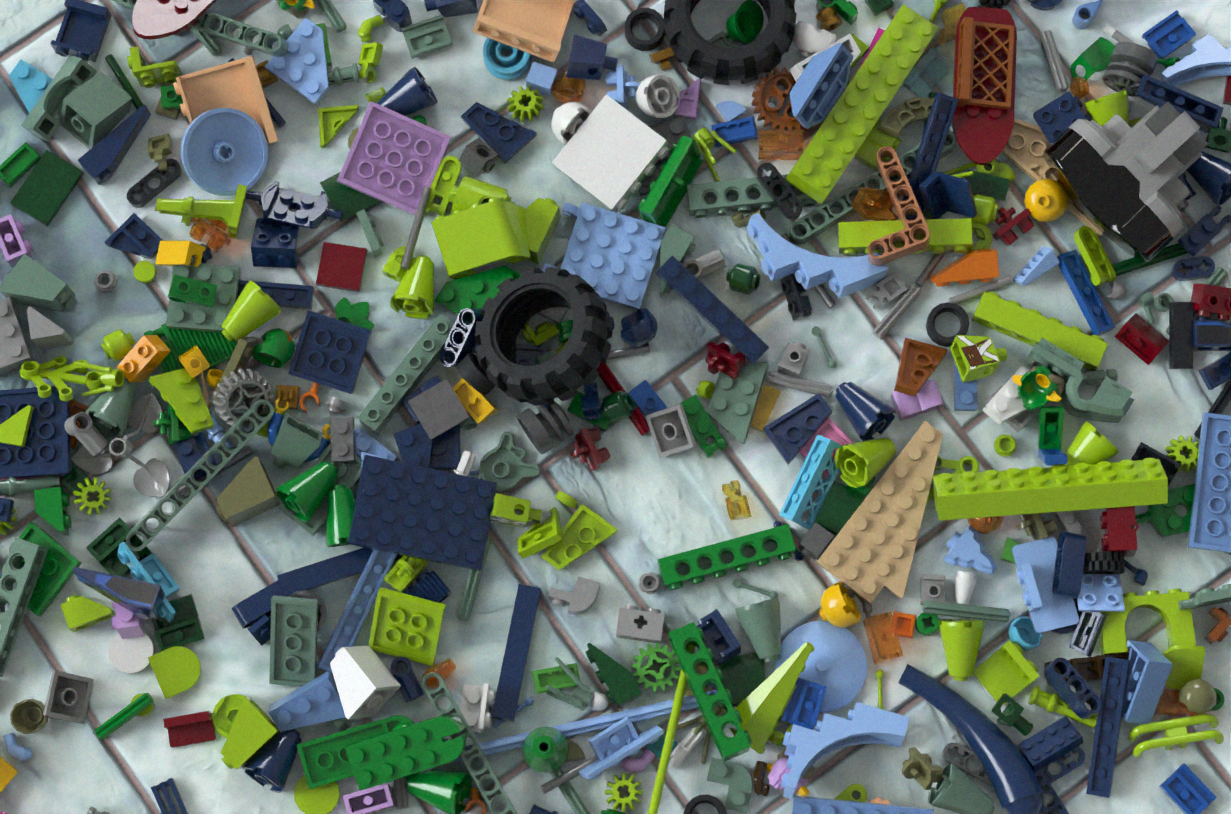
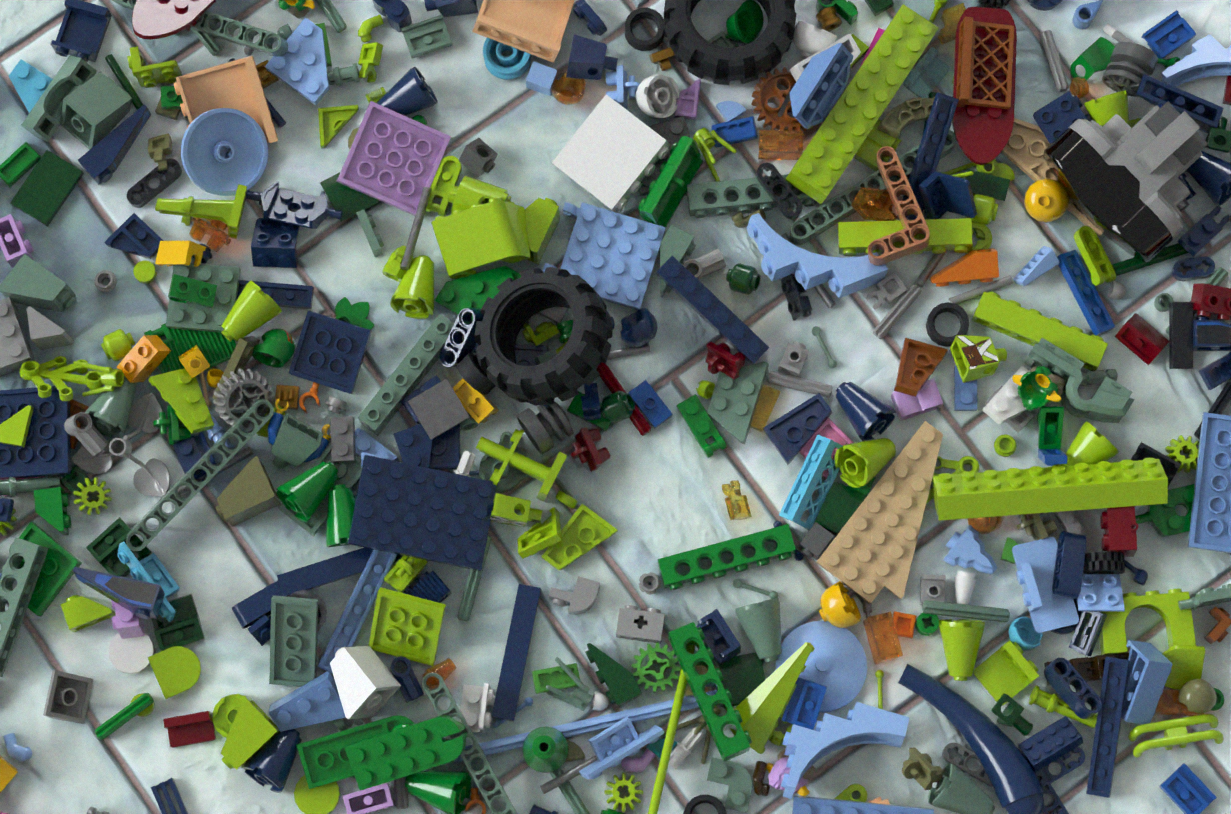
olive hair [10,698,49,734] -> none
dark red tile [316,242,368,292] -> none
dark blue wing [461,102,537,164] -> none
lime gear [507,85,544,123] -> none
white cylinder [551,102,592,145] -> none
light grey slope [645,404,696,458] -> none
dark red hips [992,207,1034,246] -> none
sand green hand [1138,292,1155,324] -> none
none -> lime piece [476,429,567,502]

